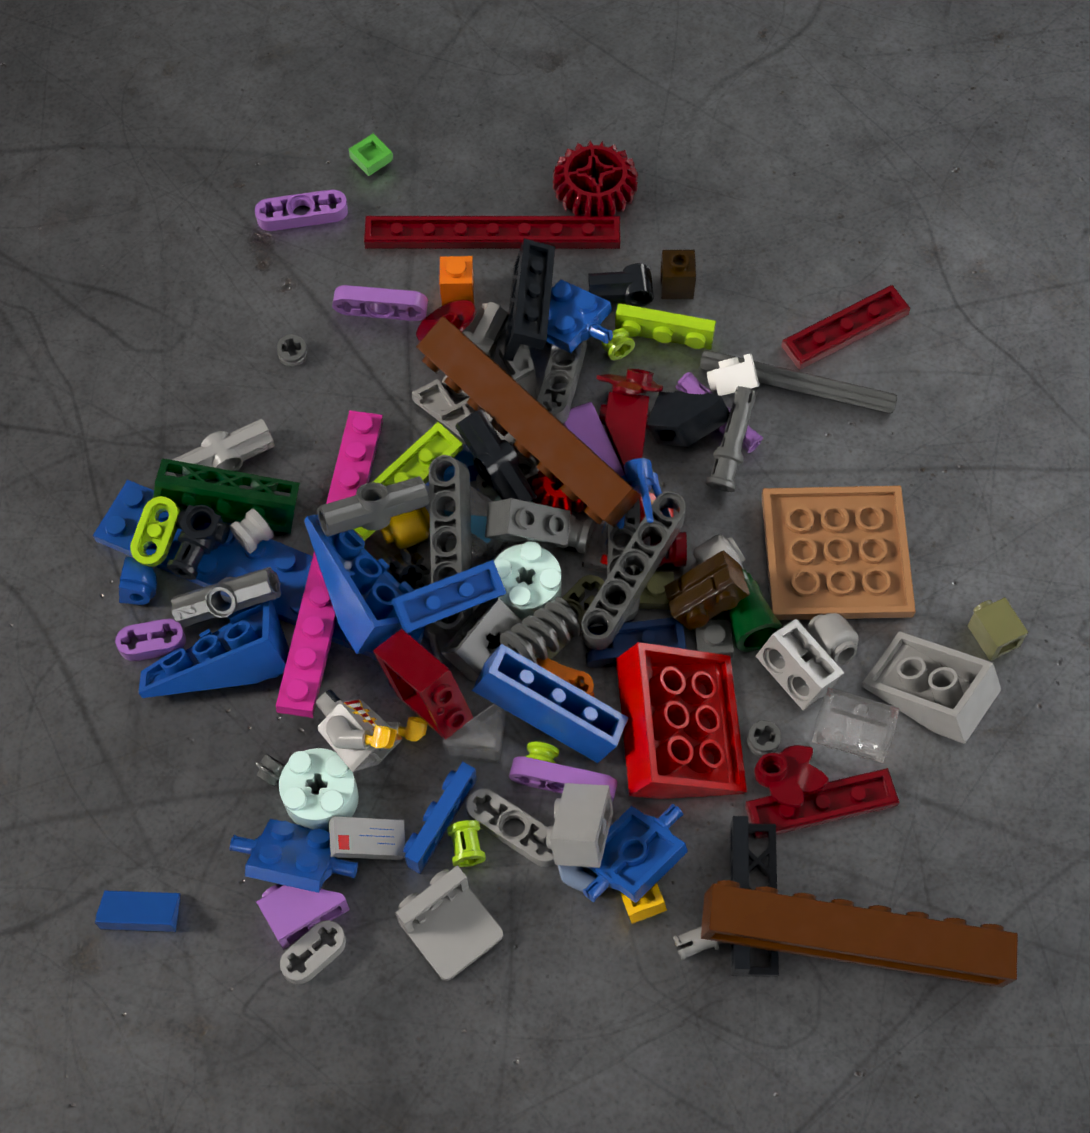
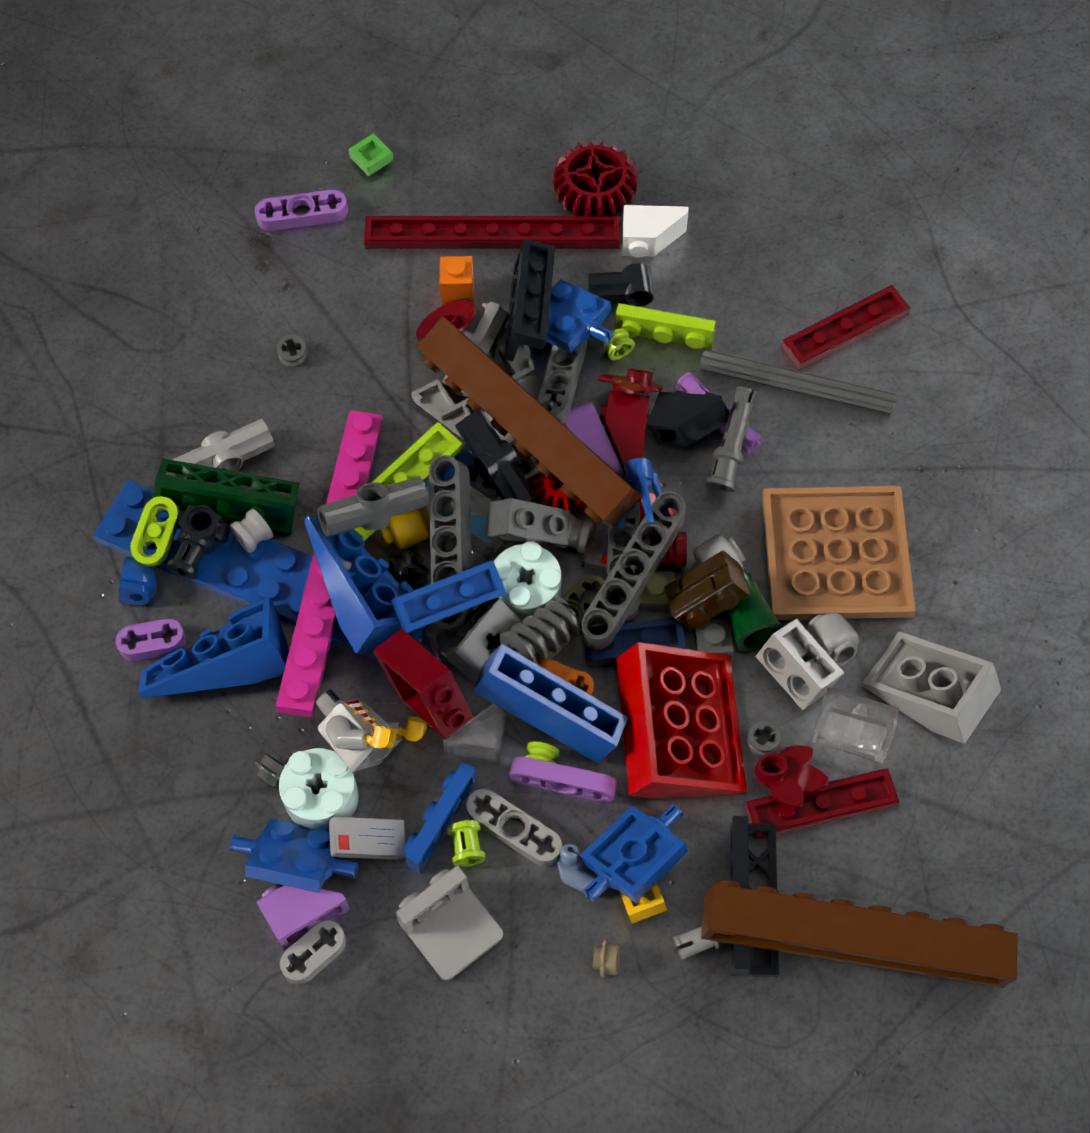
blue slope [95,890,181,932] -> none
dark grey piece [171,567,281,627] -> none
medium lavender beam [332,285,428,321] -> none
light grey brick [546,783,613,868] -> none
dark brown brick [660,250,696,299] -> none
white brick [707,354,760,396] -> none
olive brick [968,597,1028,661] -> none
none -> dark tan plate [593,939,620,978]
none -> white slope [622,205,688,258]

